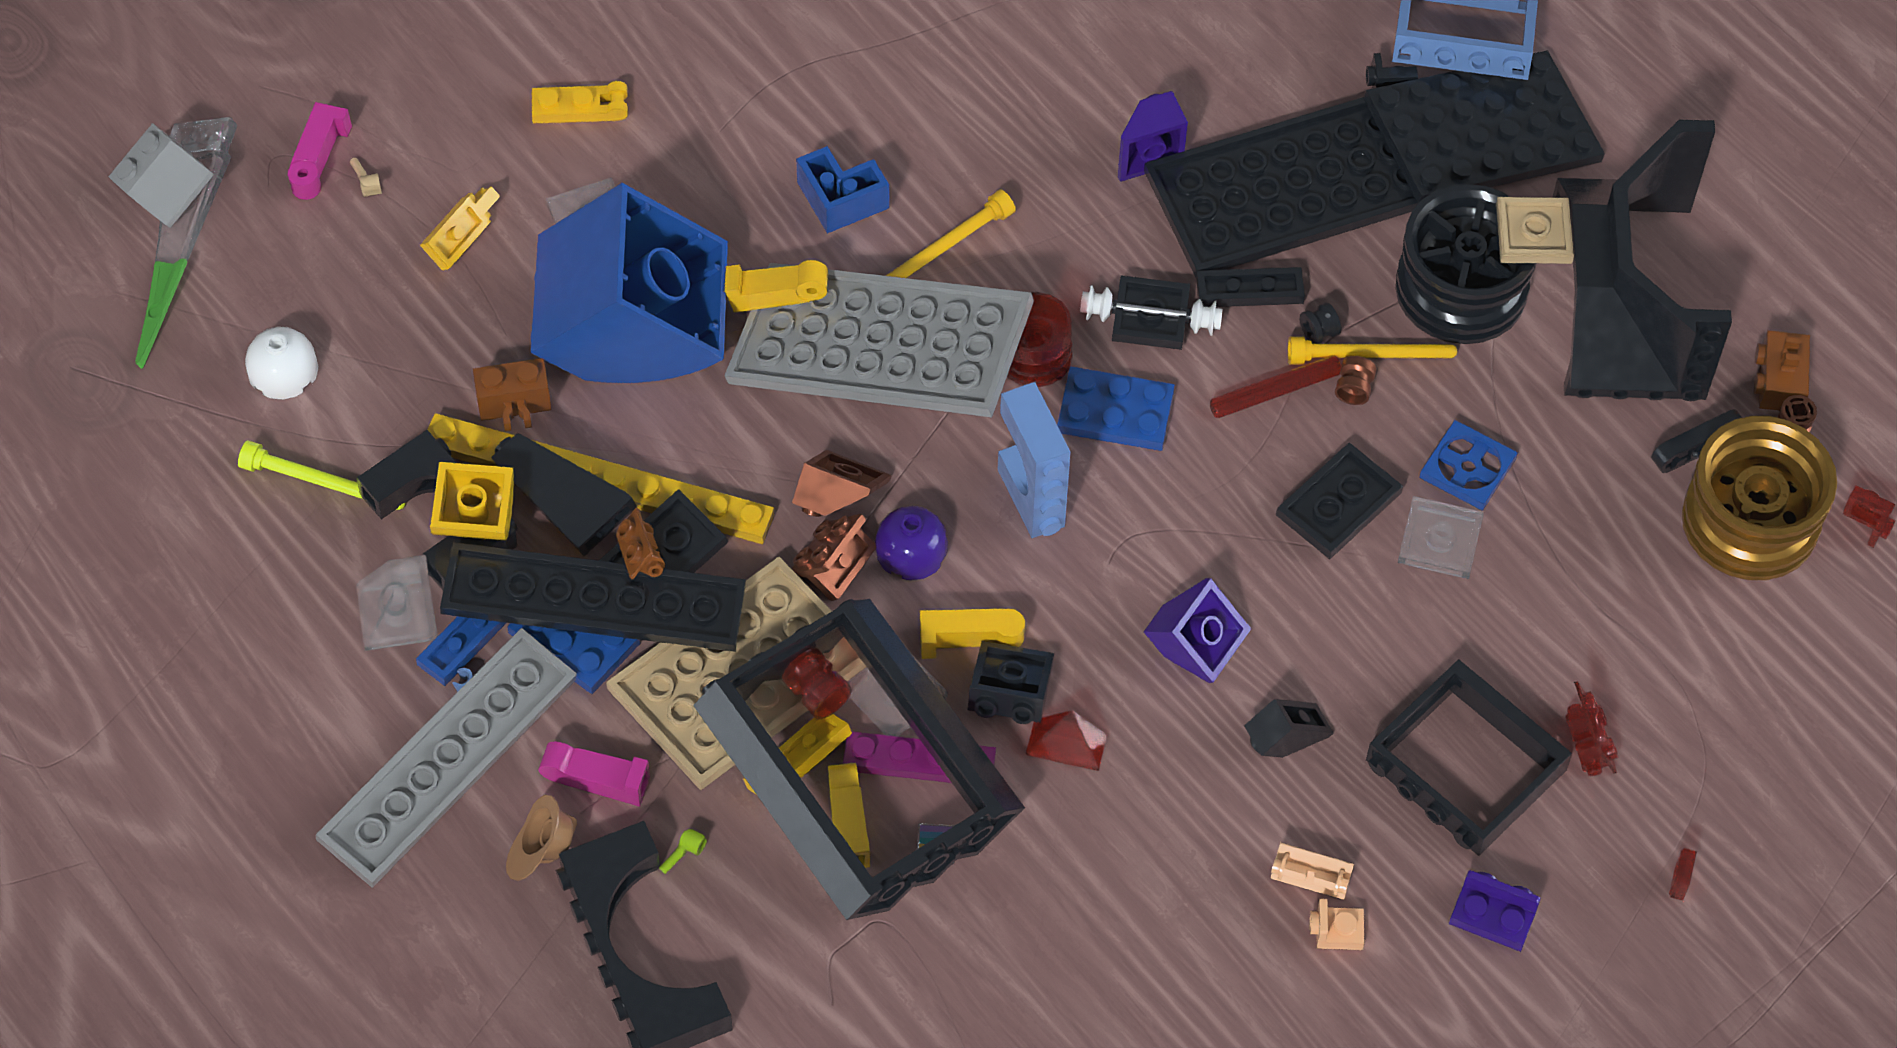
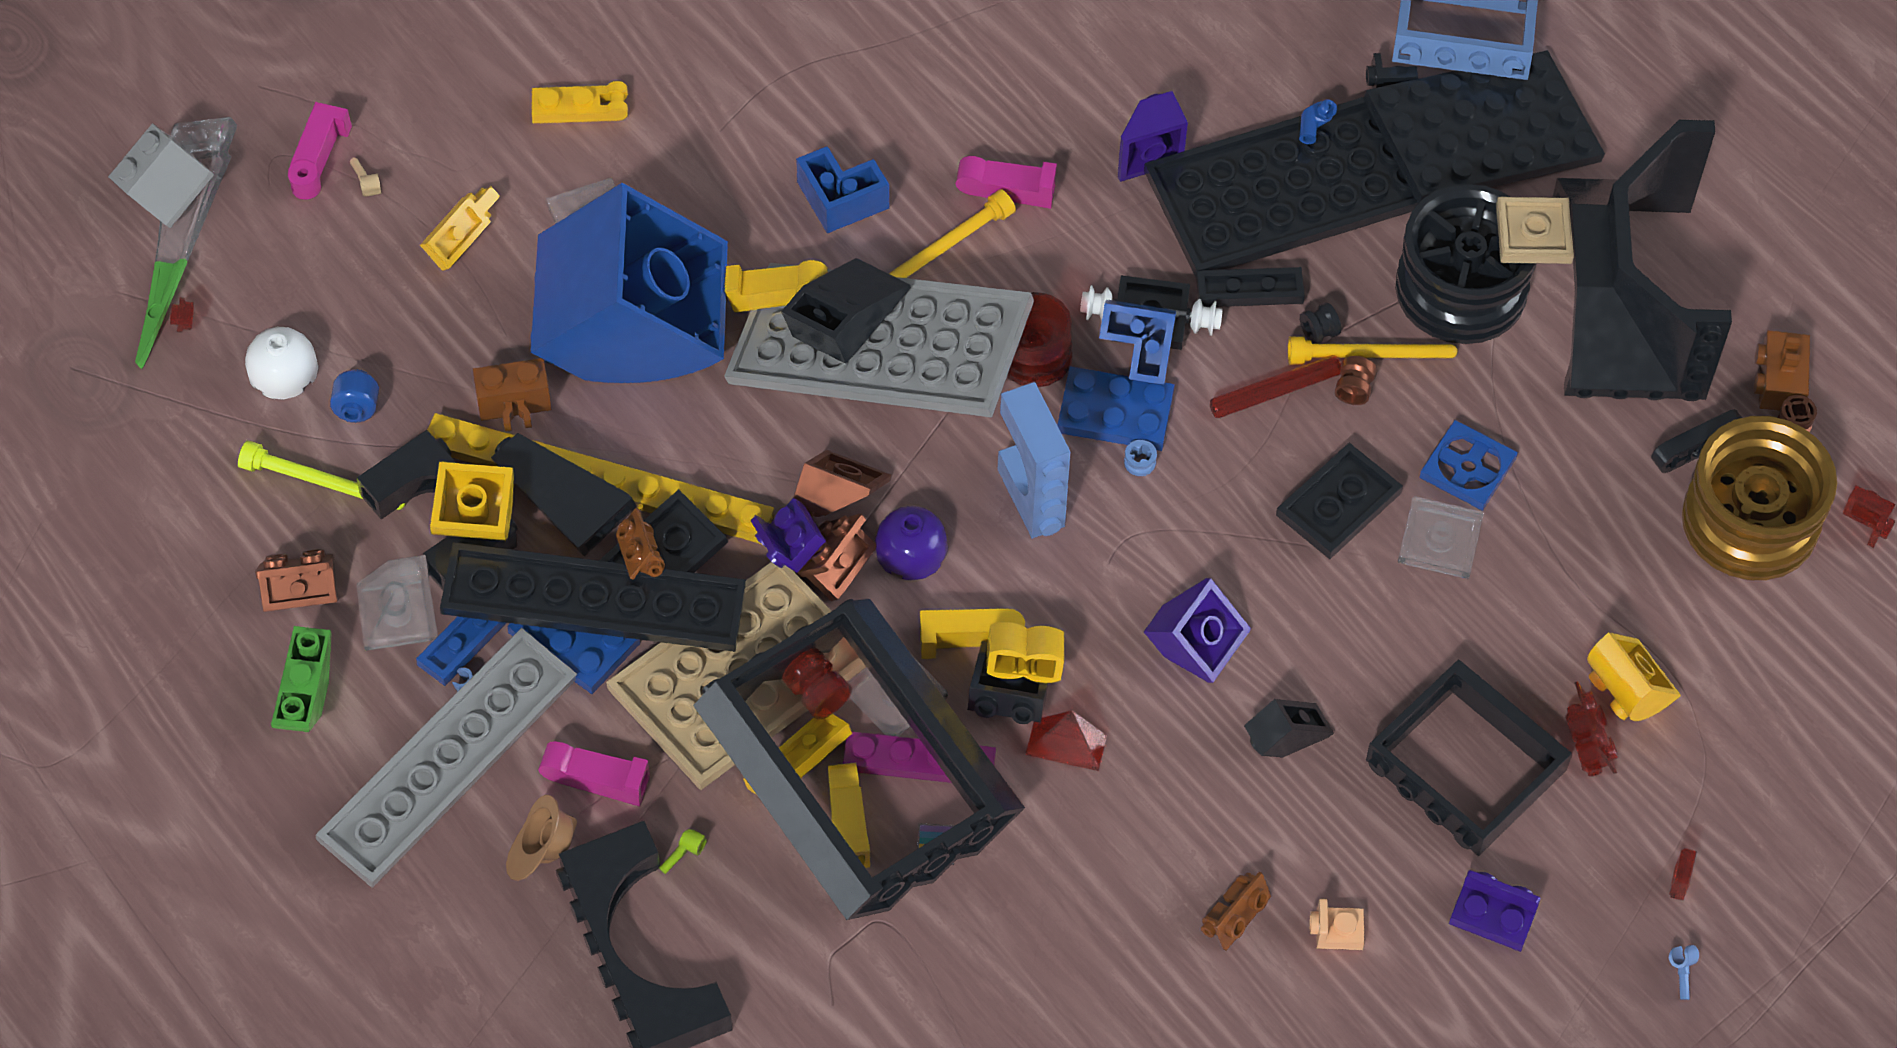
light nougat hinge [1271,842,1354,900] -> none
none -> clear red plate [170,297,194,333]
none -> bracket [255,549,338,612]
none -> bright green slope [271,626,332,732]
none -> blue head [330,369,379,423]
none -> dark purple bracket [751,497,826,573]
none -> black slope [781,258,911,364]
none -> dark pink leg [955,156,1057,209]
none -> yellow brick [987,622,1064,683]
none -> blue brick [1099,299,1176,385]
none -> medium blue bush [1124,440,1157,476]
none -> dark orange hinge [1201,872,1271,951]
none -> blue arm [1299,99,1337,144]
none -> yellow brick [1587,632,1681,721]
none -> medium blue hand [1669,945,1699,1000]

